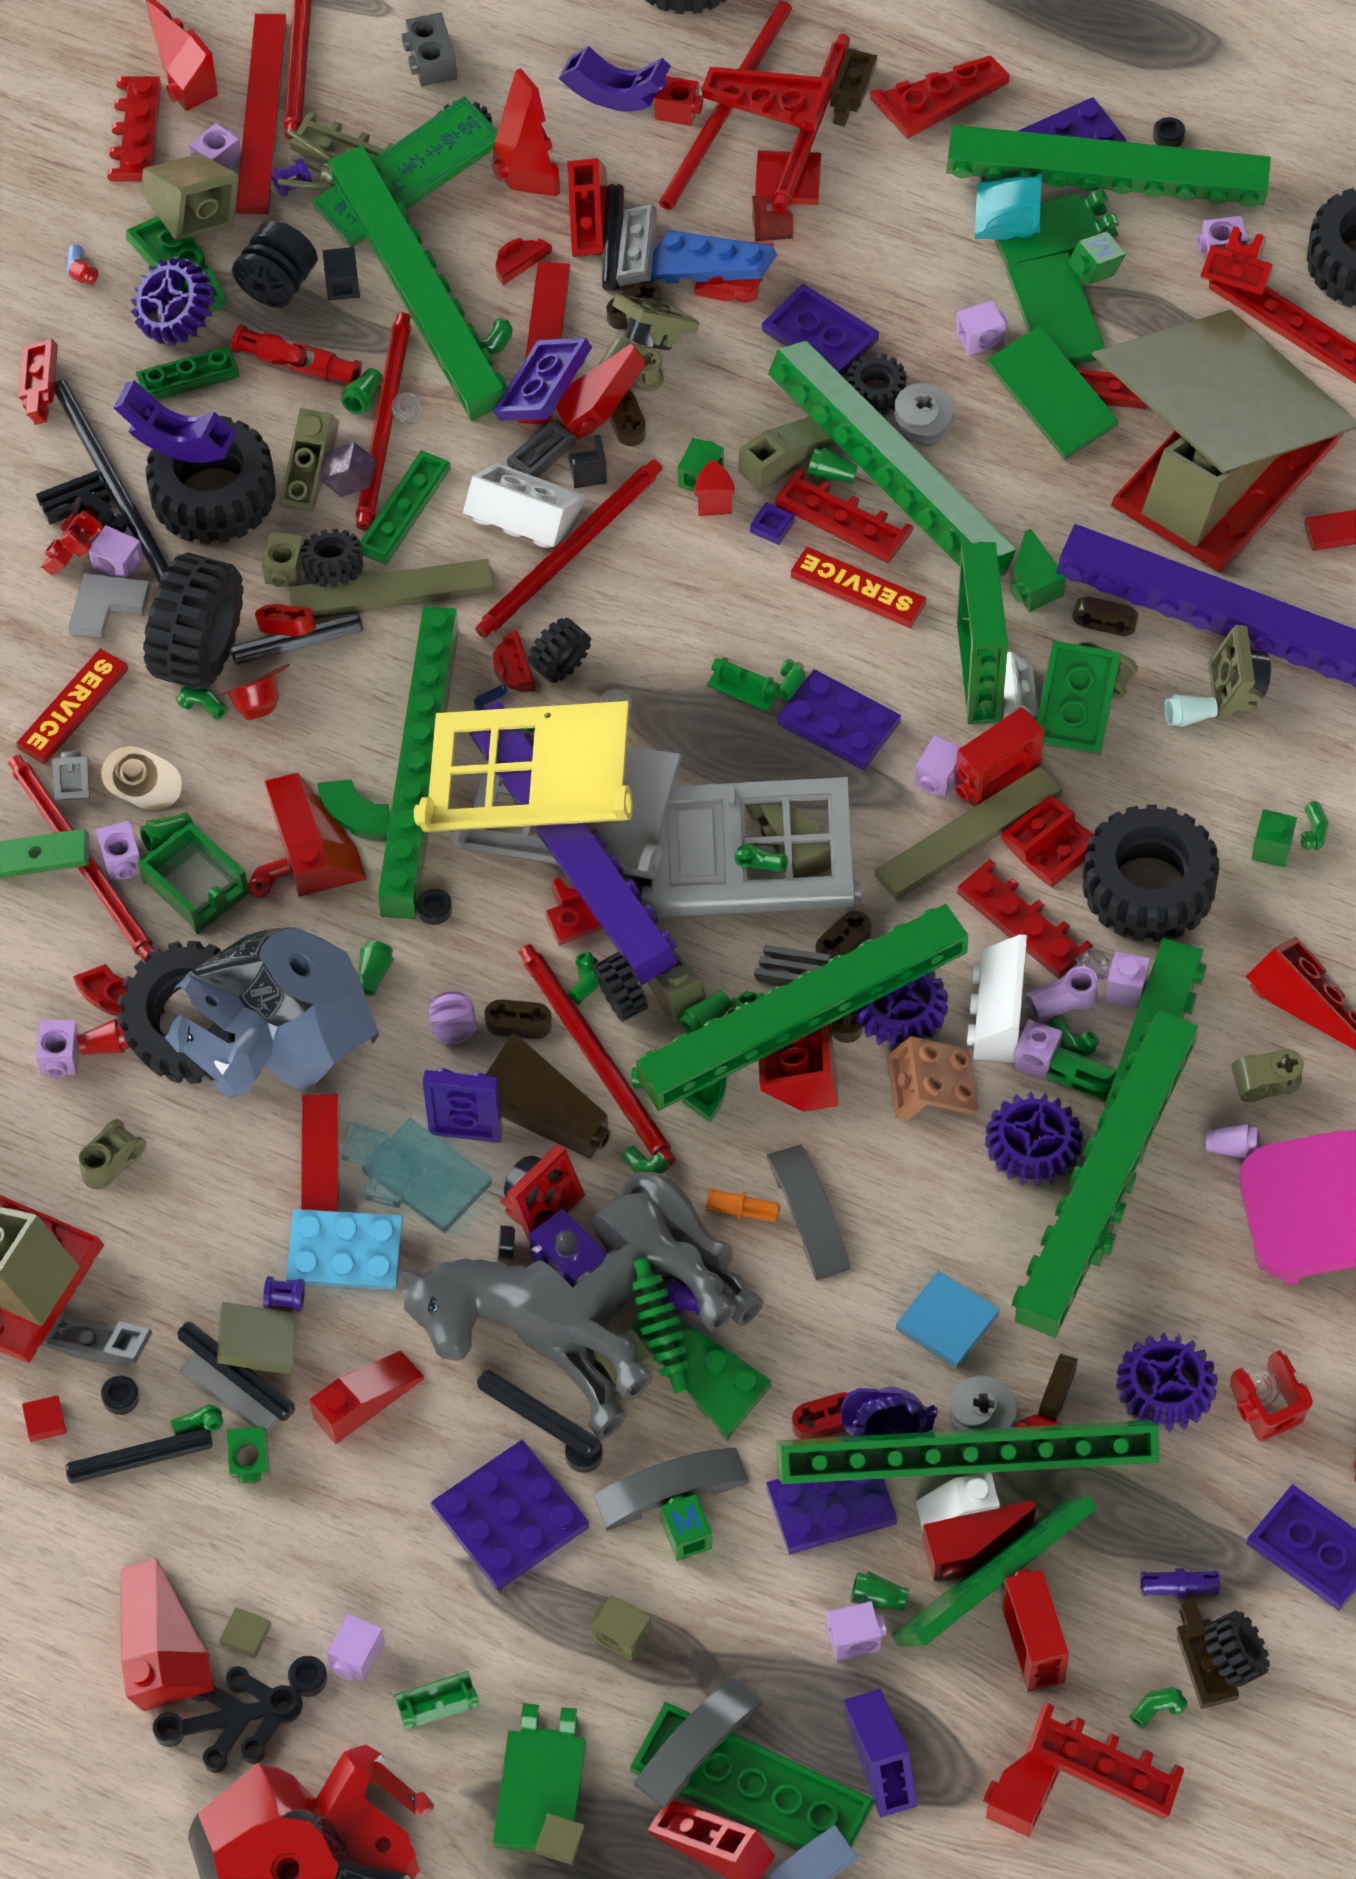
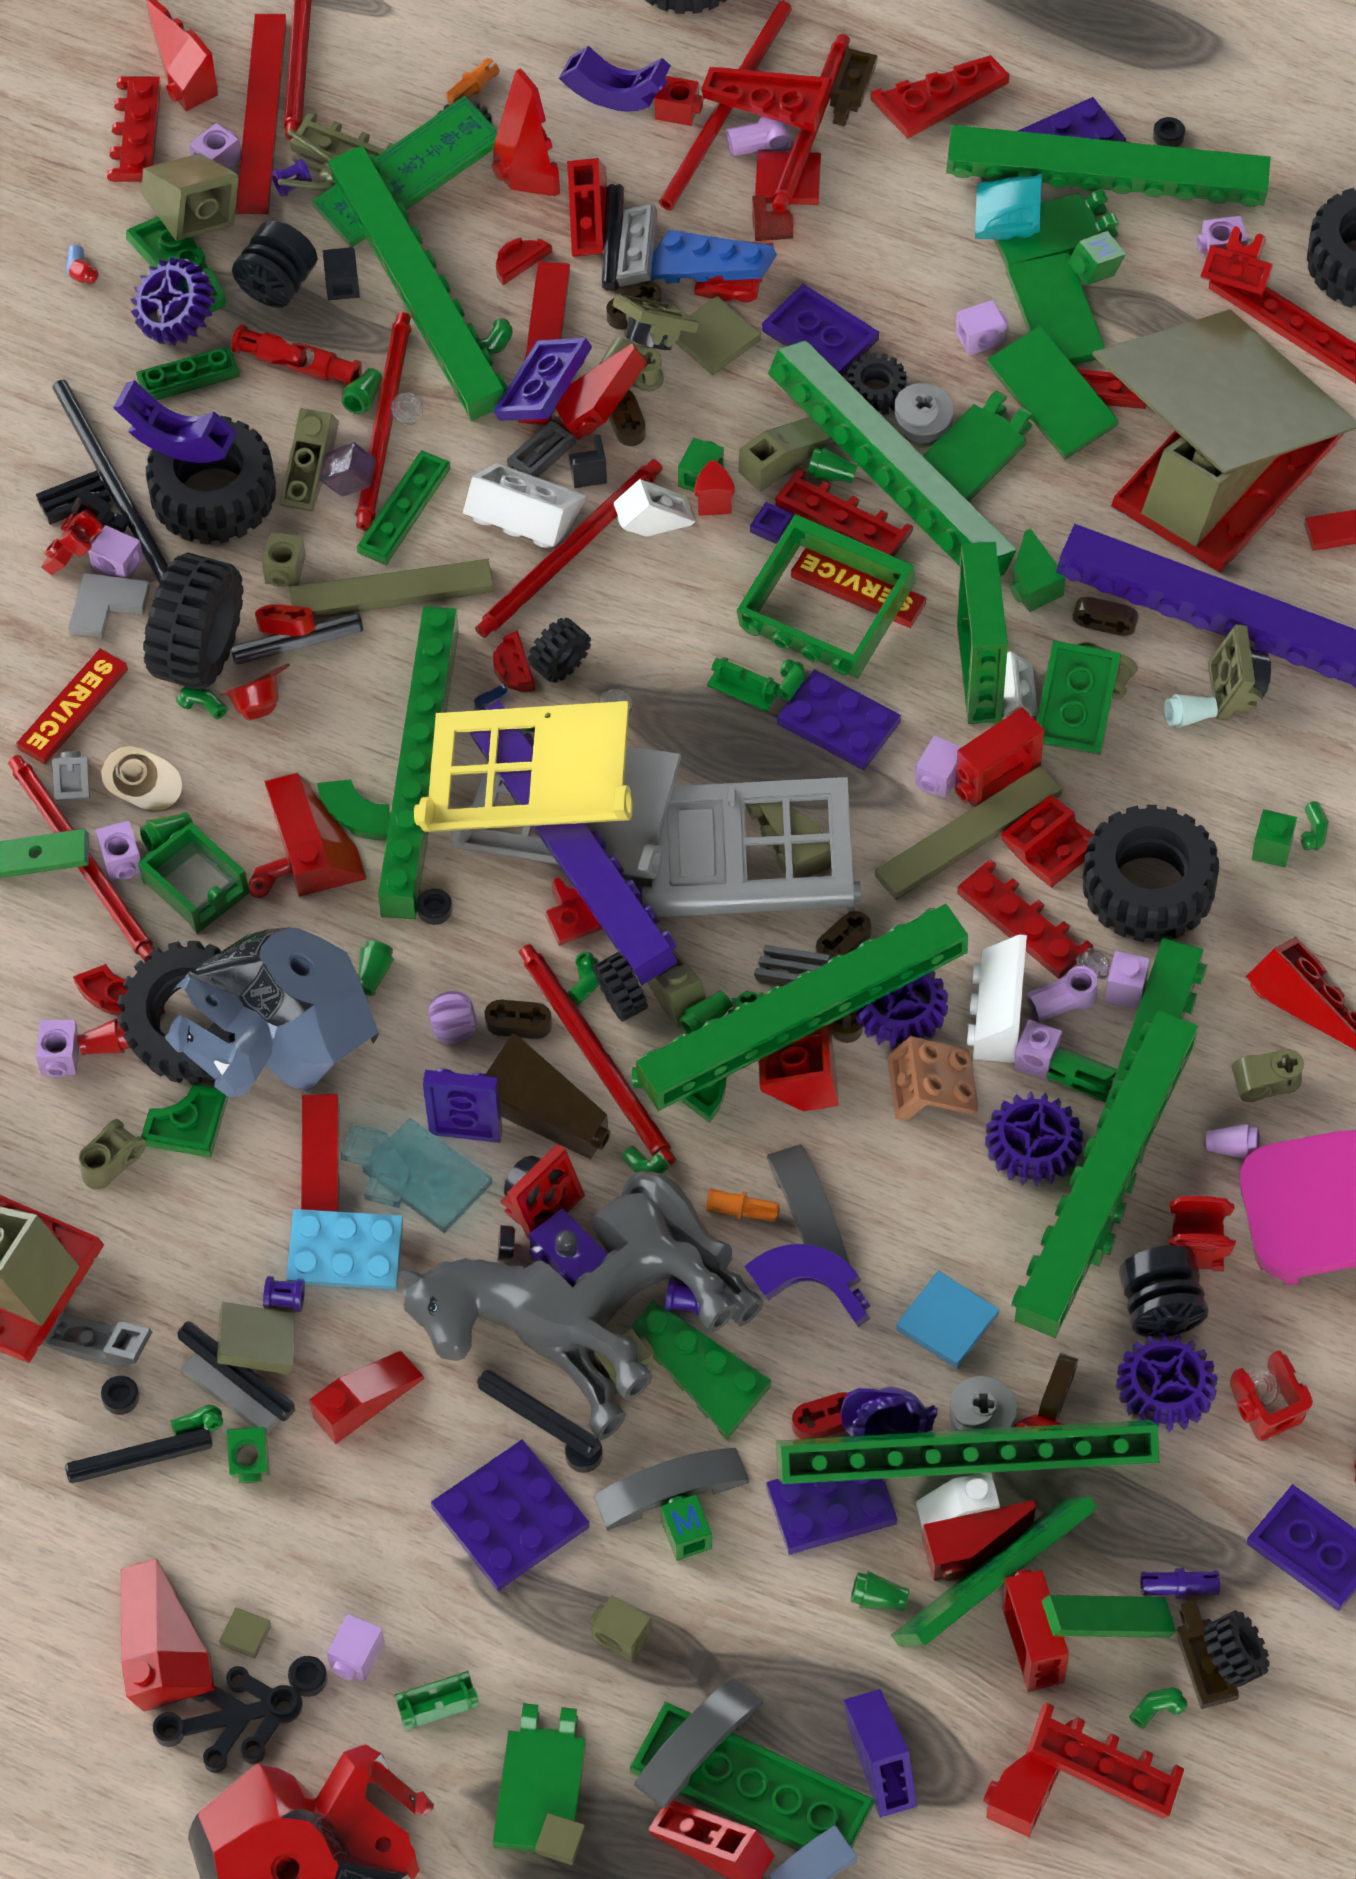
hinge [19,339,58,425] -> none
red tile [22,1395,67,1442] -> none
black tyre [301,529,364,587] -> none
dark grey brick [401,12,457,86] -> none
green piece [632,1257,689,1394] -> none
green arm [734,844,788,872] -> none
lavender brick [826,1601,886,1661] -> none
green arm [1048,1017,1099,1056] -> none
none -> green tile [141,1084,229,1158]
none -> orange axle [445,58,500,105]
none -> white slope [614,479,695,537]
none -> olive tile [675,296,761,376]
none -> lavender piece [726,117,793,157]
none -> green window [737,514,916,678]
none -> dark purple arch [744,1244,871,1327]
none -> green tile [922,390,1033,502]
none -> green tile [1042,1595,1177,1638]
none -> black wheel [1119,1245,1209,1338]
none -> red piece [1169,1196,1236,1272]

